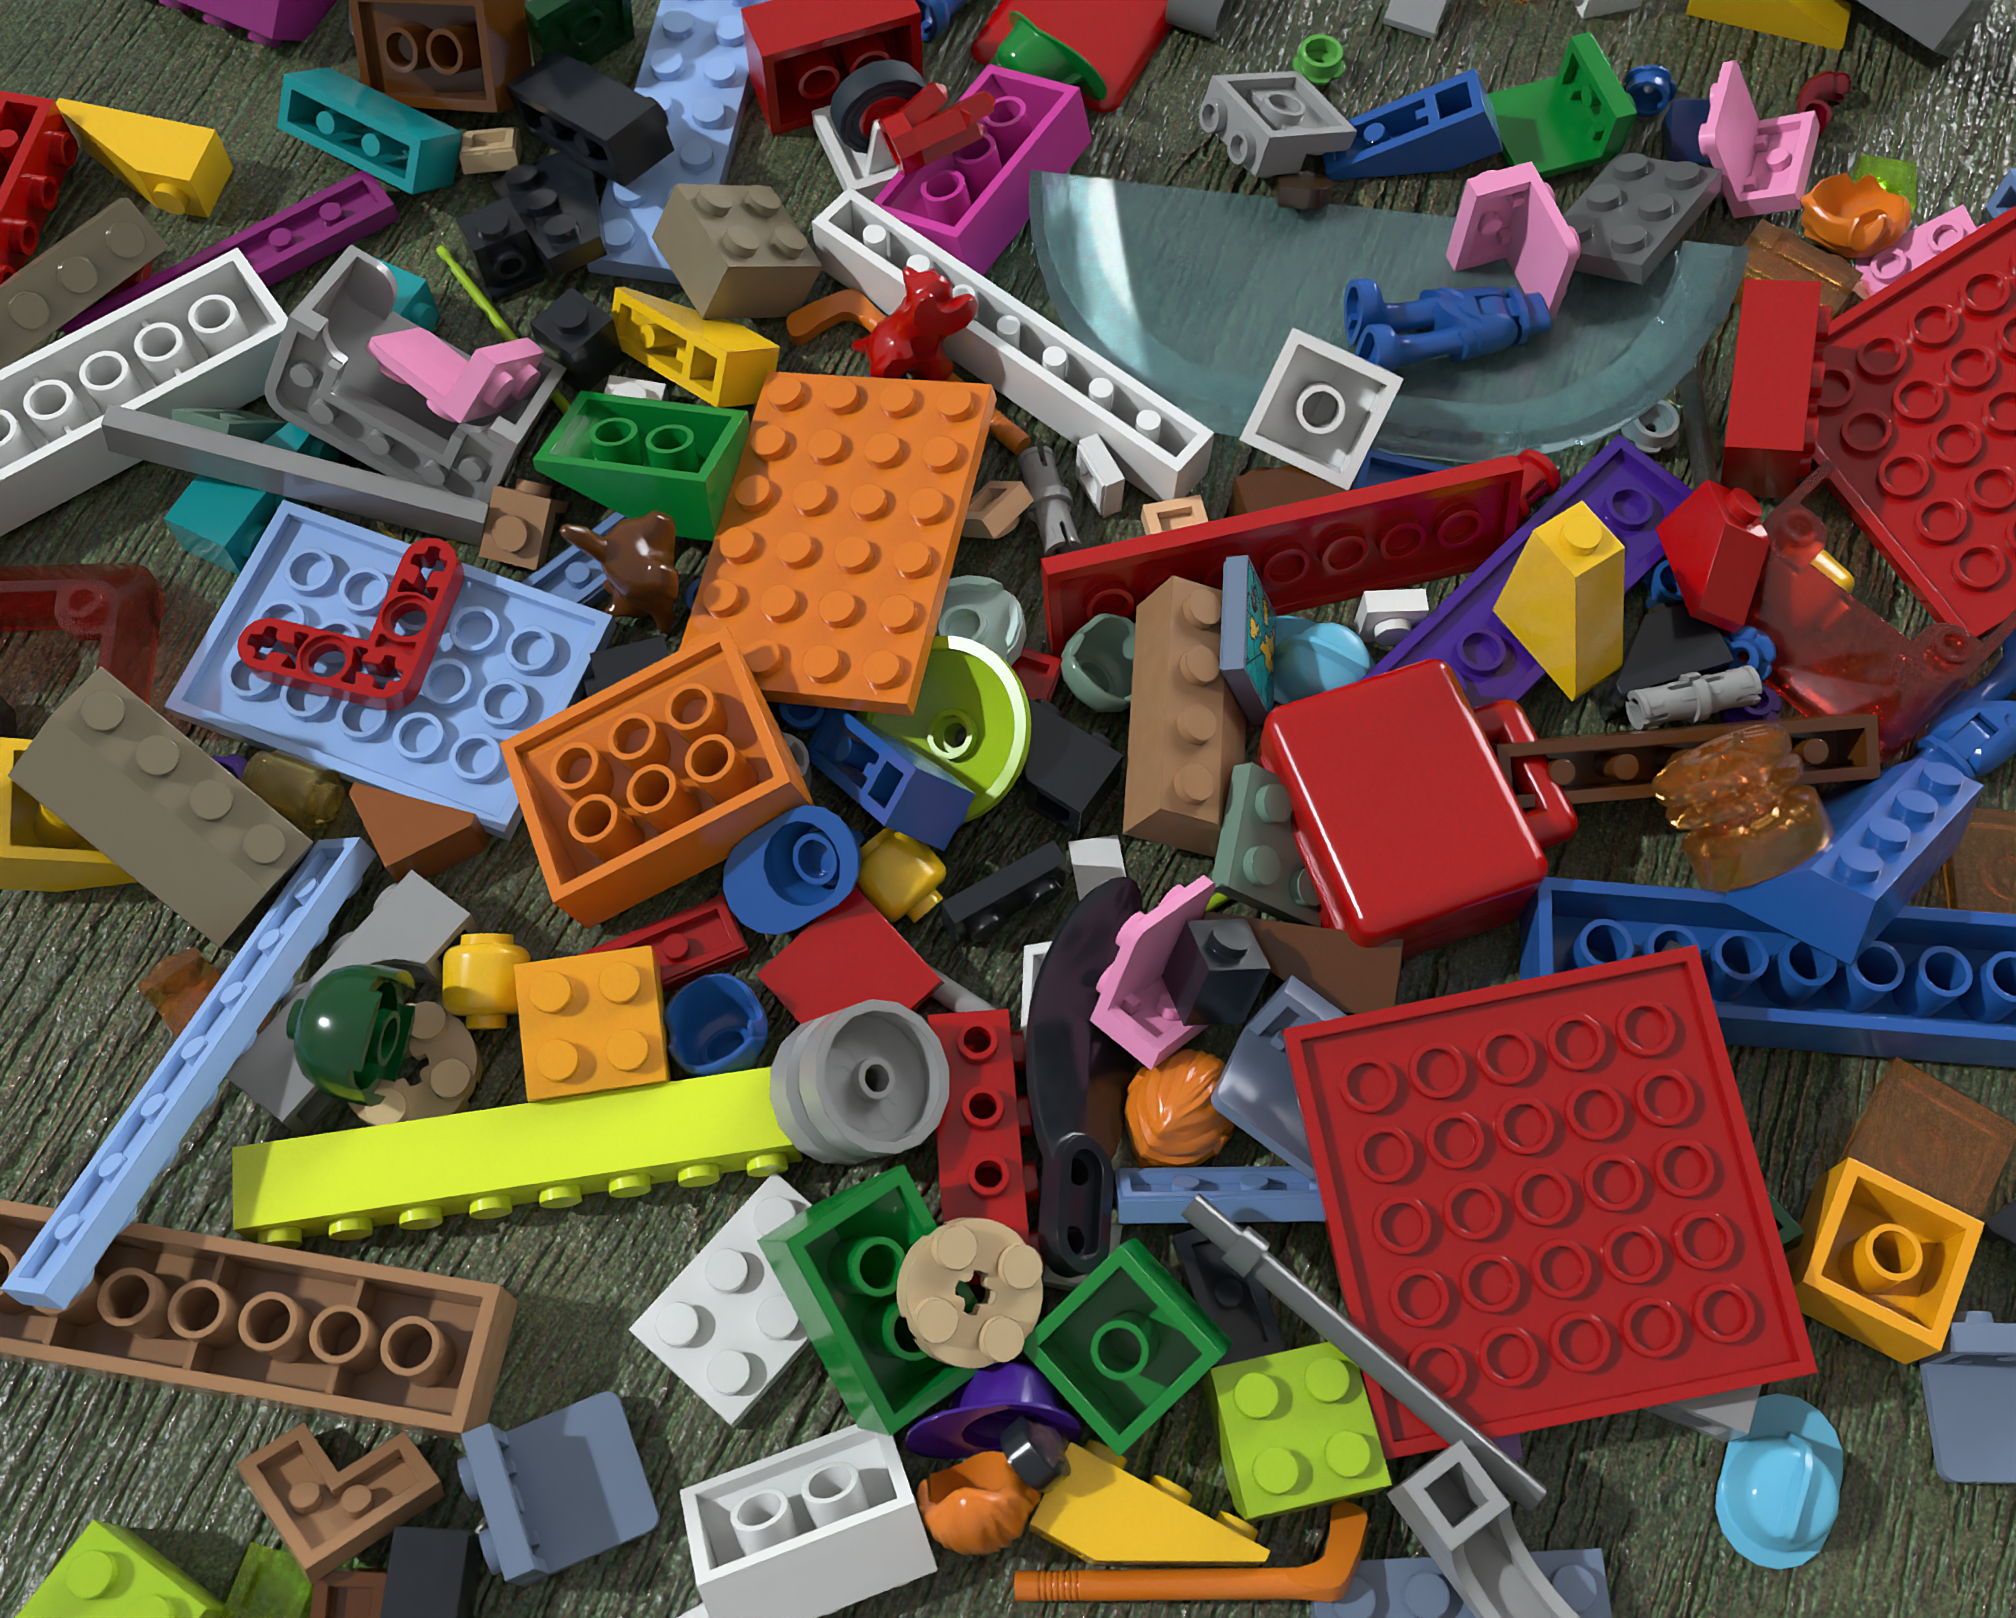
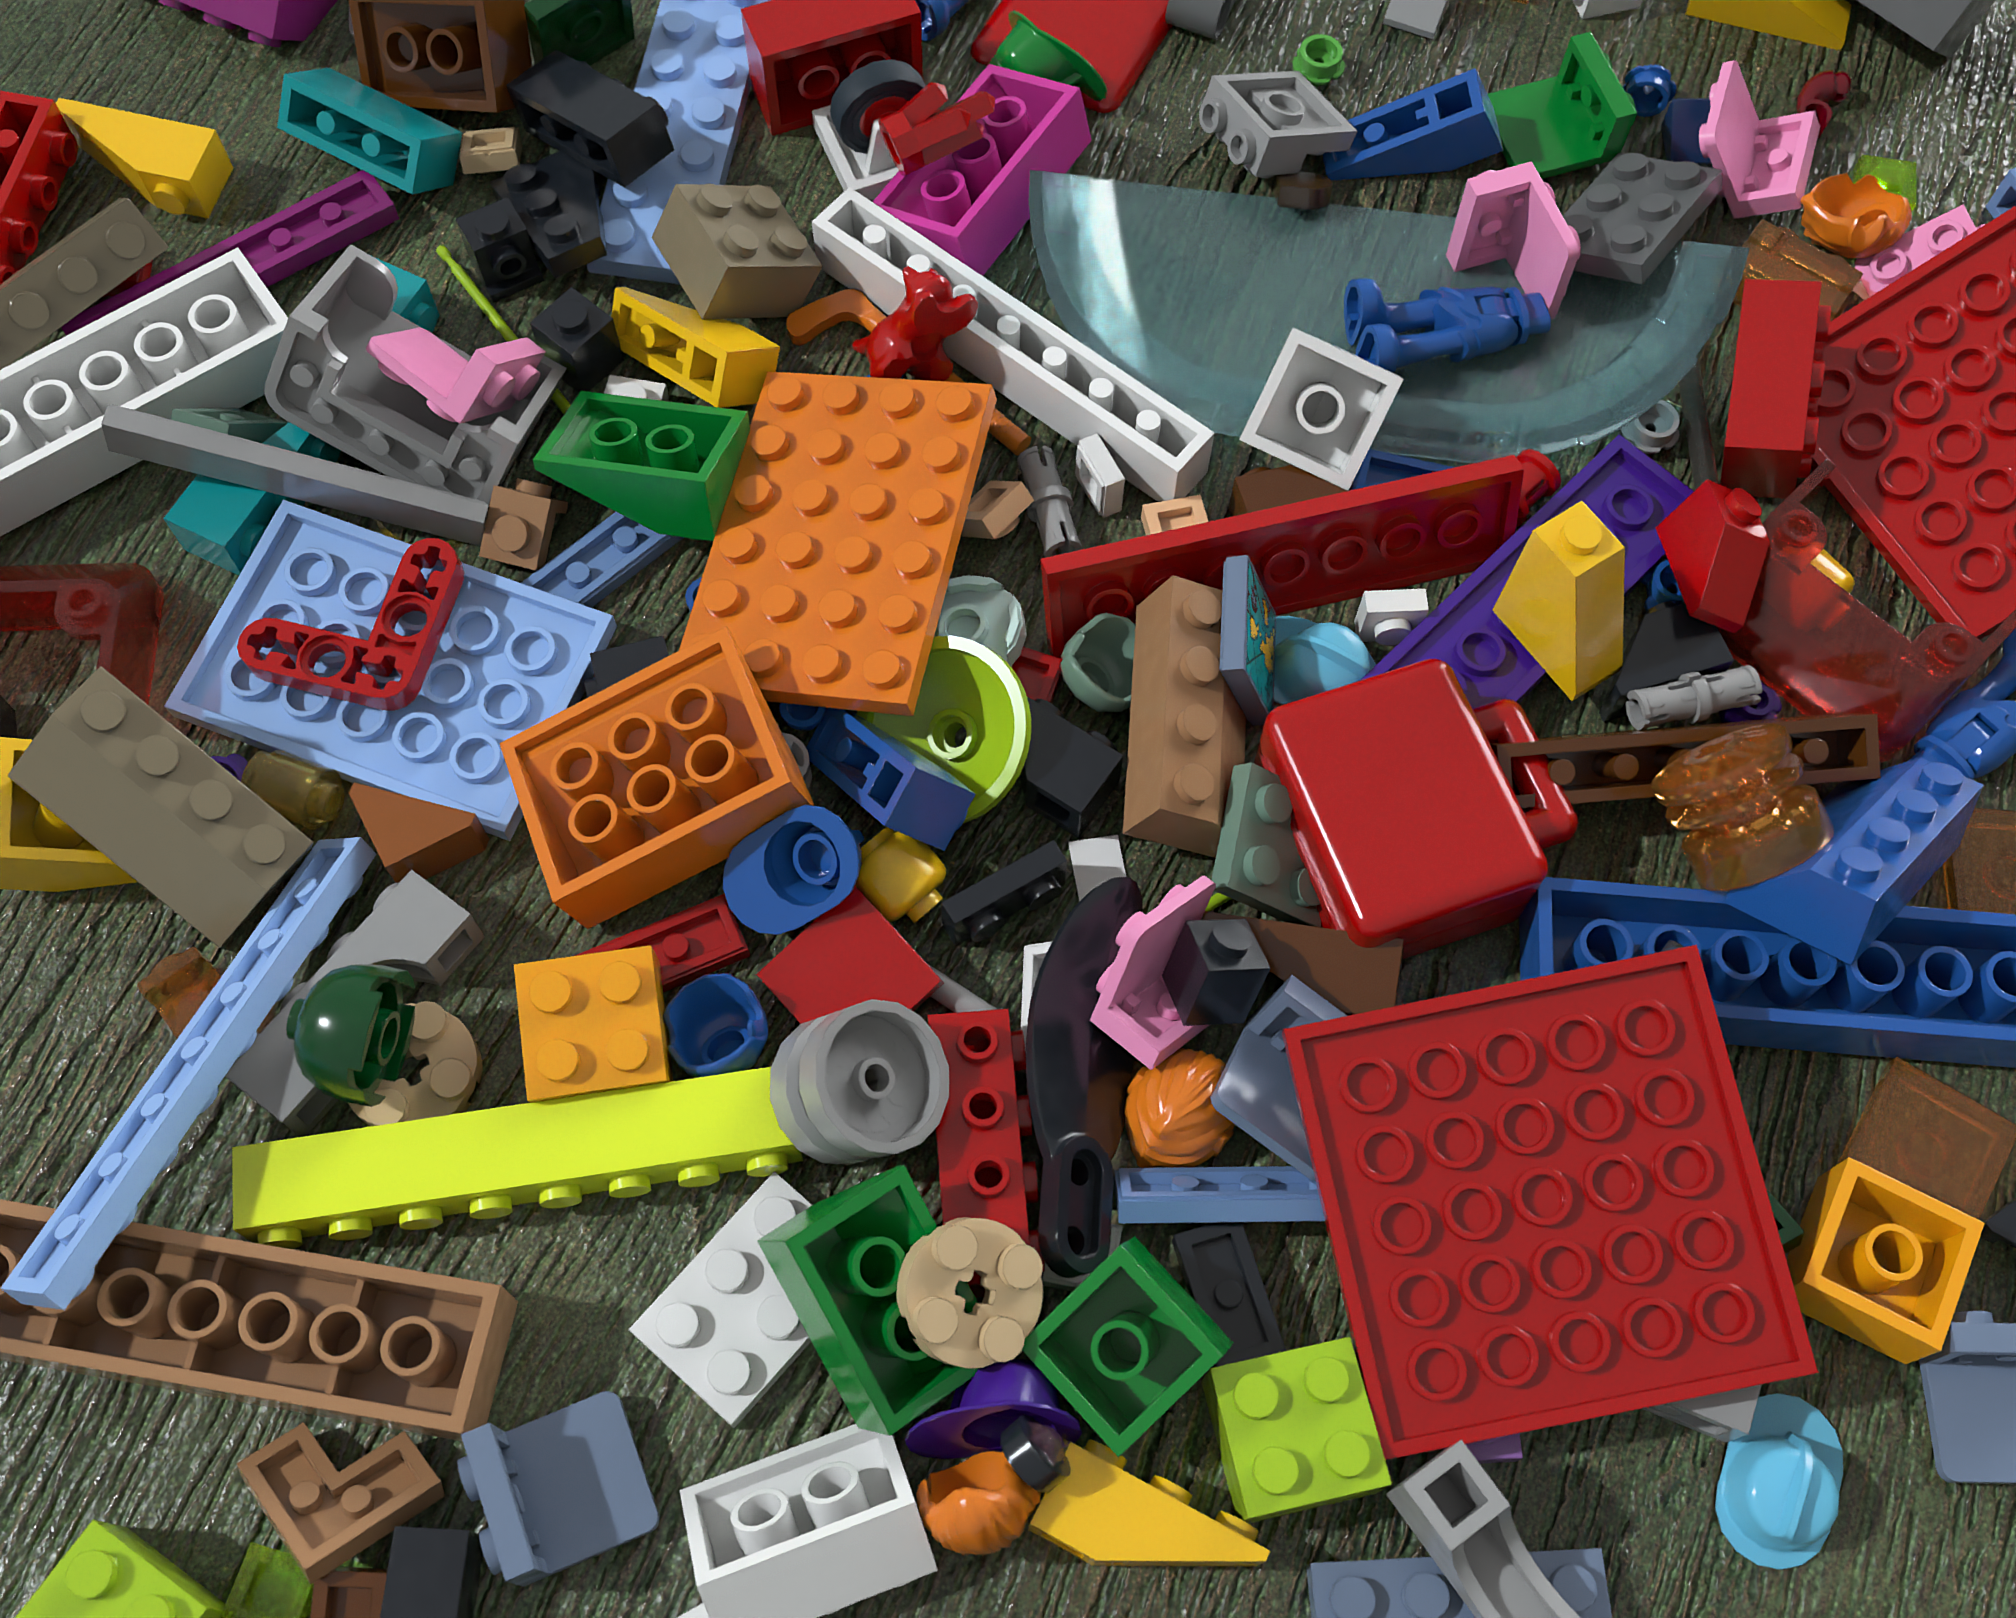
yellow head [442,933,530,1029] -> none
reddish brown animal [559,511,678,635] -> none
orange piece [1014,1501,1368,1602] -> none
dark grey bar [1181,1193,1547,1512] -> none
blue plate [1722,625,1776,682] -> none

